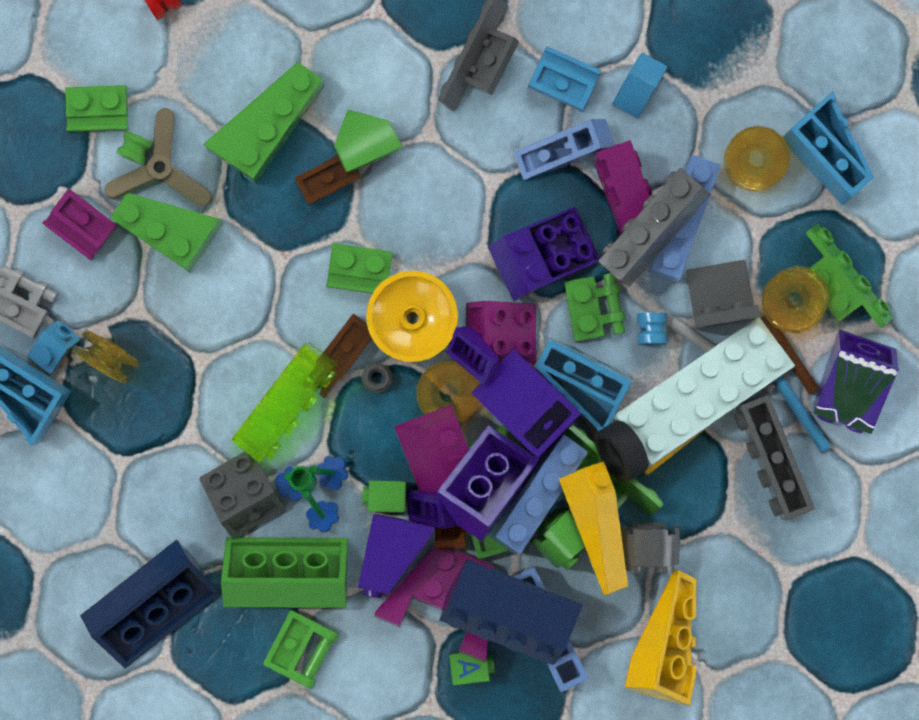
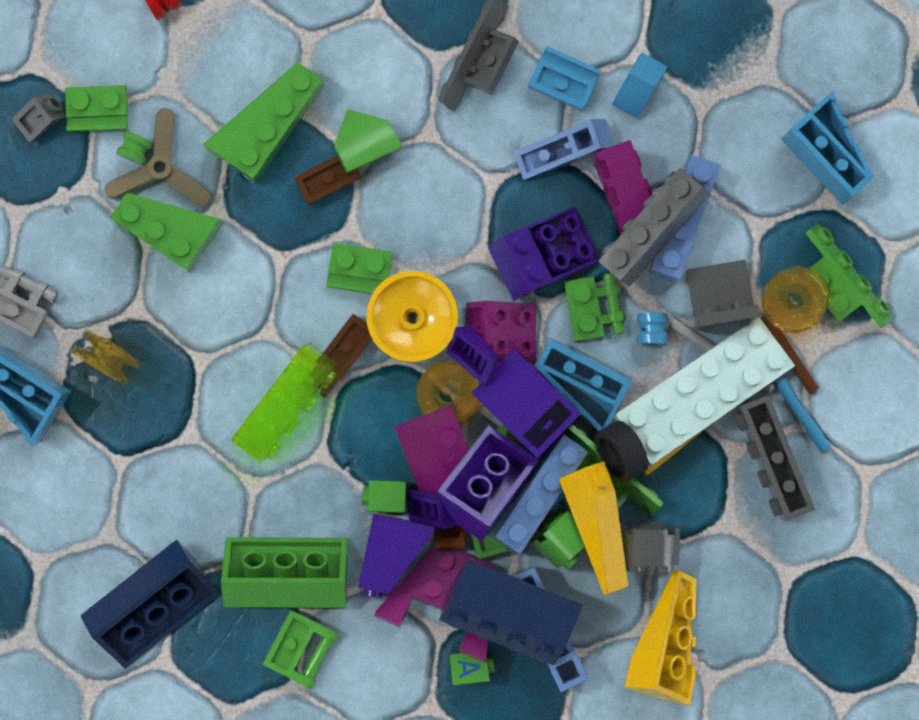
dark azure bracket [27,321,80,374] -> none
magenta plate [42,188,118,261] -> none
dark grey bracket [200,449,286,539] -> none
blue plant [275,456,348,533] -> none
dark grey plate [362,363,392,393] -> none
clear yellow wheel [723,126,790,192] -> none
slope [813,329,899,434] -> none
none -> dark grey bracket [11,93,66,143]

